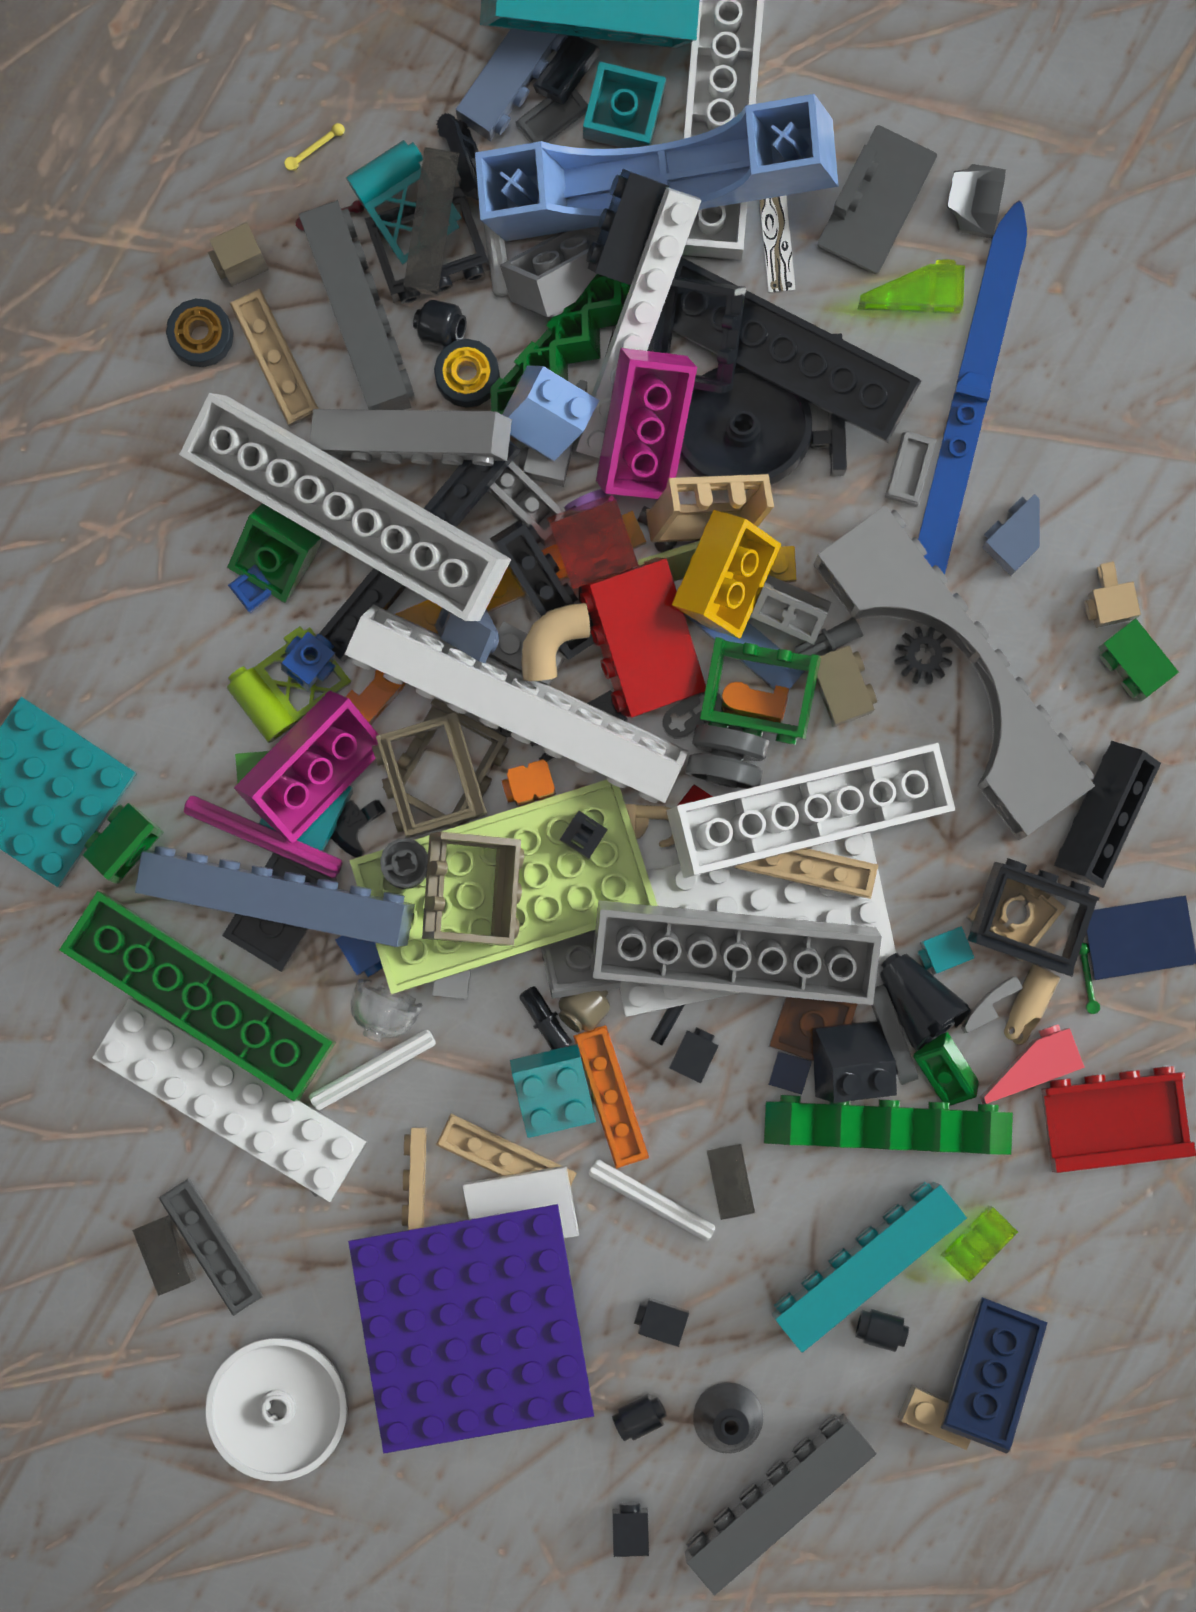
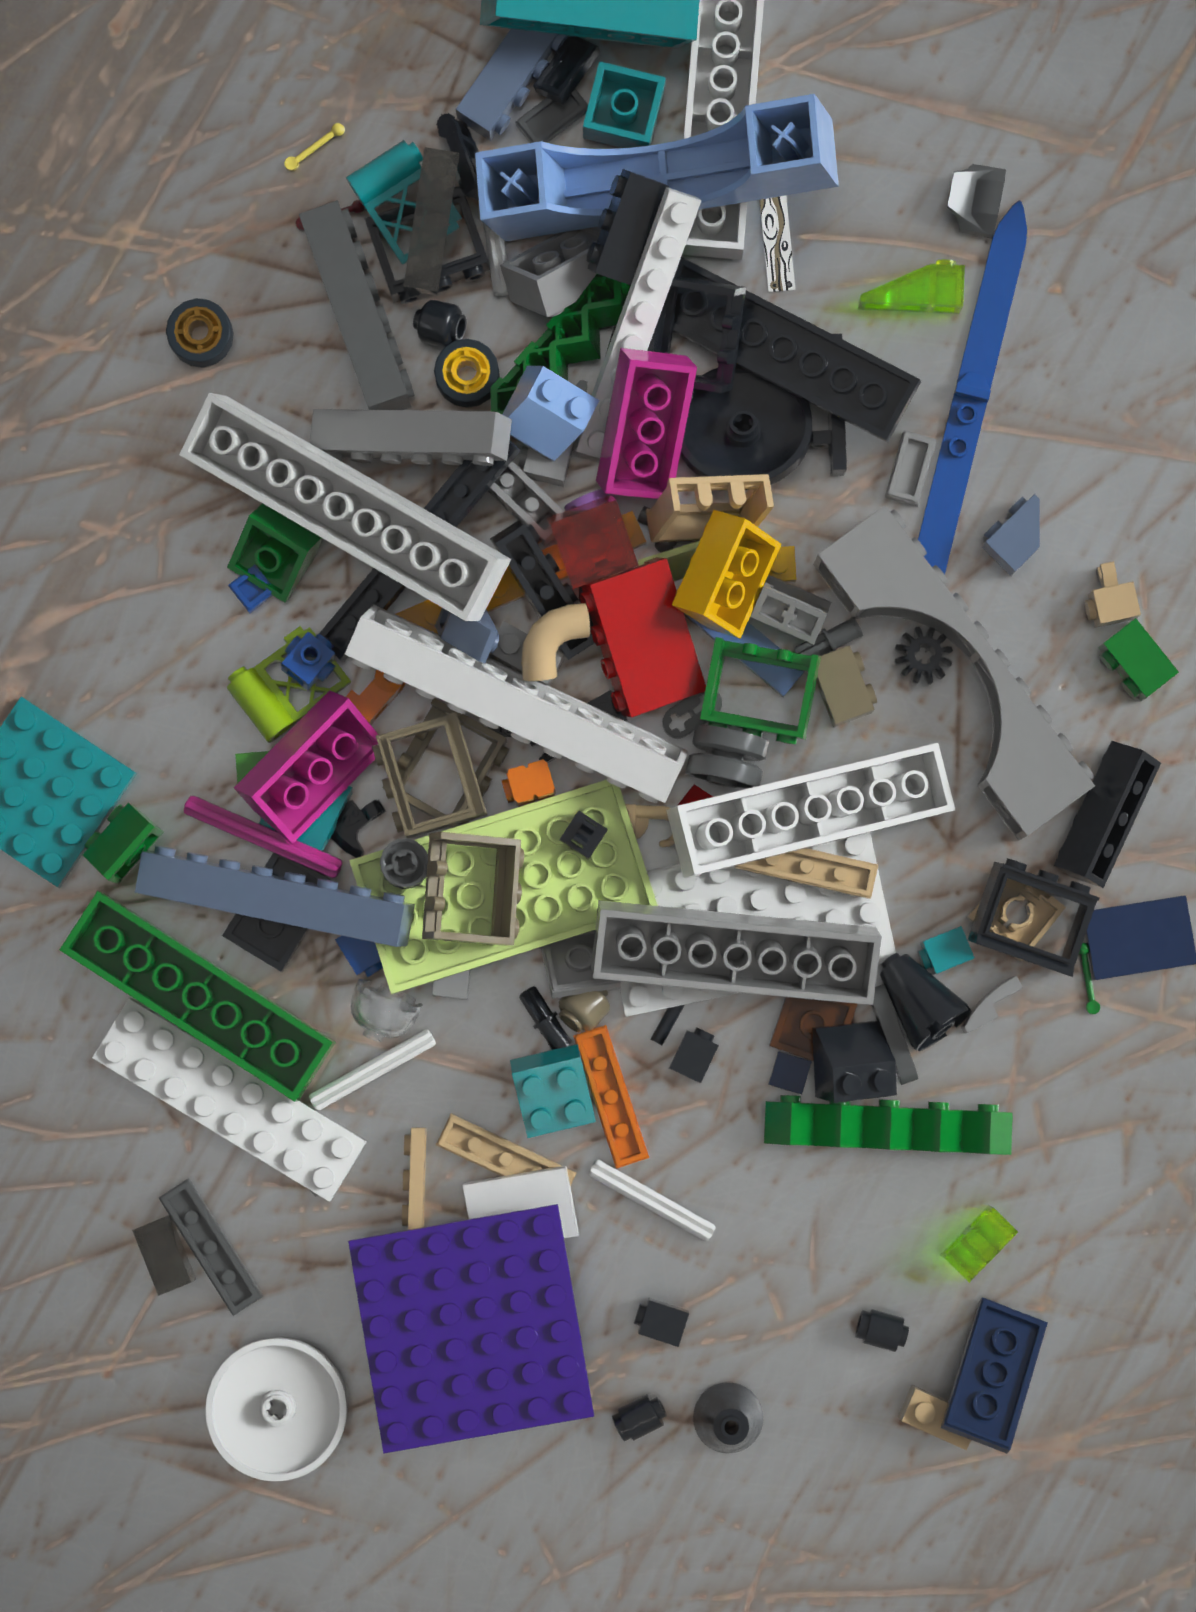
dark tan brick [208,222,269,287] -> none
tan tile [230,289,318,427] -> none
black brick [612,1502,649,1557] -> none
dark grey brick [685,1413,877,1596] -> none
clear smoke brick [705,1143,755,1220] -> none
orange leg [721,682,789,723] -> none
teal brick [772,1182,967,1353] -> none
dark grey bracket [818,125,937,274] -> none
green slope [913,1032,979,1106] -> none
coral slope [980,1024,1085,1104] -> none
tan piece [1004,964,1061,1045] -> none
red panel [1041,1066,1196,1173] -> none

